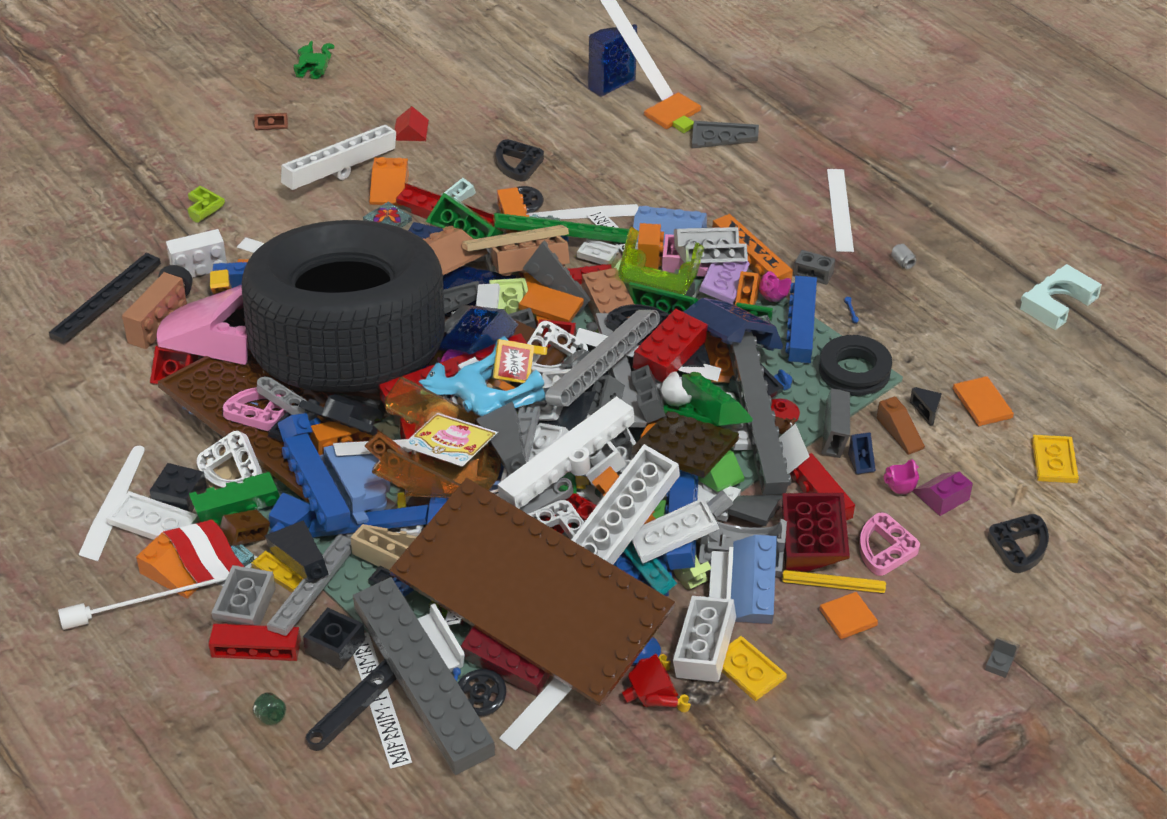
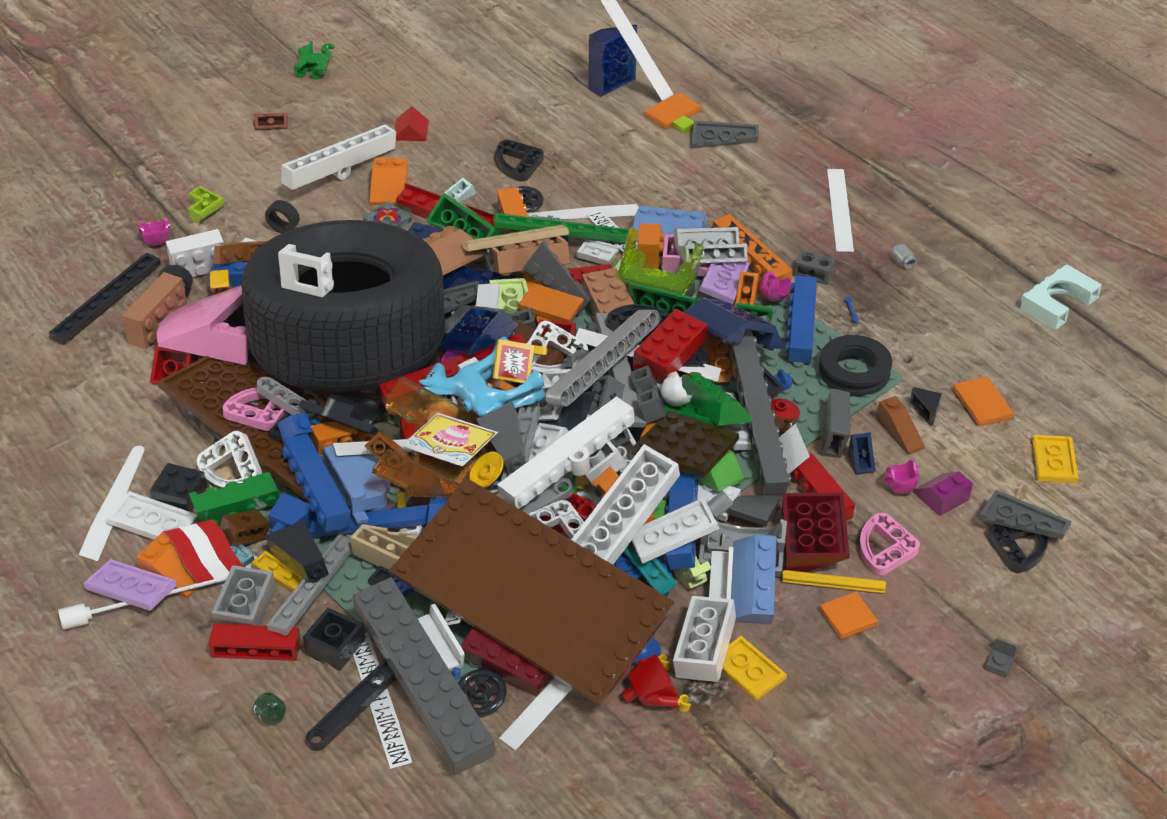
none -> lavender tile [83,559,177,610]
none -> dark pink cap [138,217,170,246]
none -> dark orange slope [214,241,267,264]
none -> black tyre [265,200,300,233]
none -> white window [278,244,334,297]
none -> yellow dish [469,452,503,488]
none -> dark grey wing [978,490,1072,540]

